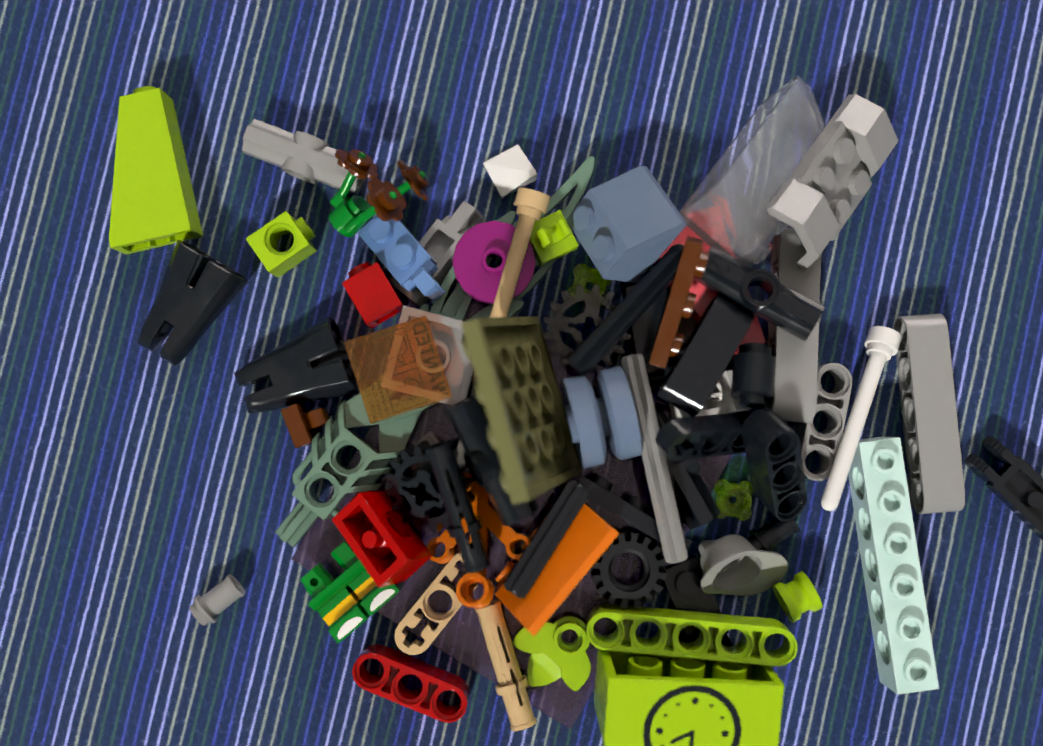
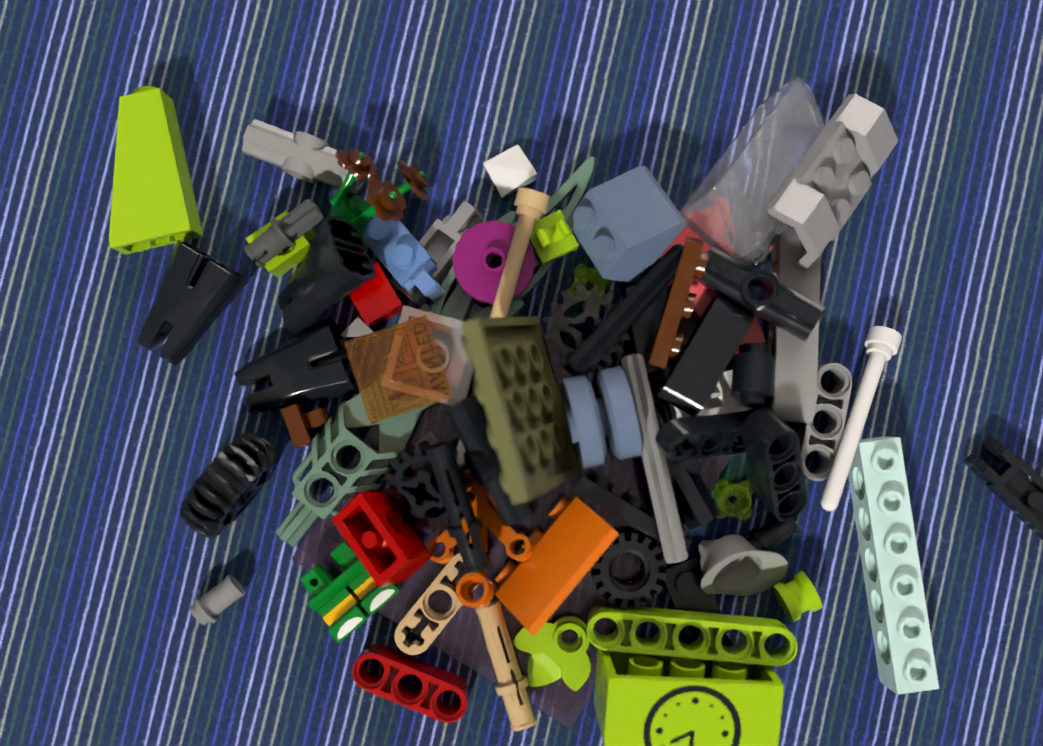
black axle [504,480,589,599] -> none
light grey beam [894,313,965,514] -> none
none -> black gear [180,432,279,538]
none -> dark grey axle [244,199,323,268]
none -> black piece [277,215,377,334]
none -> light grey piece [340,317,382,339]

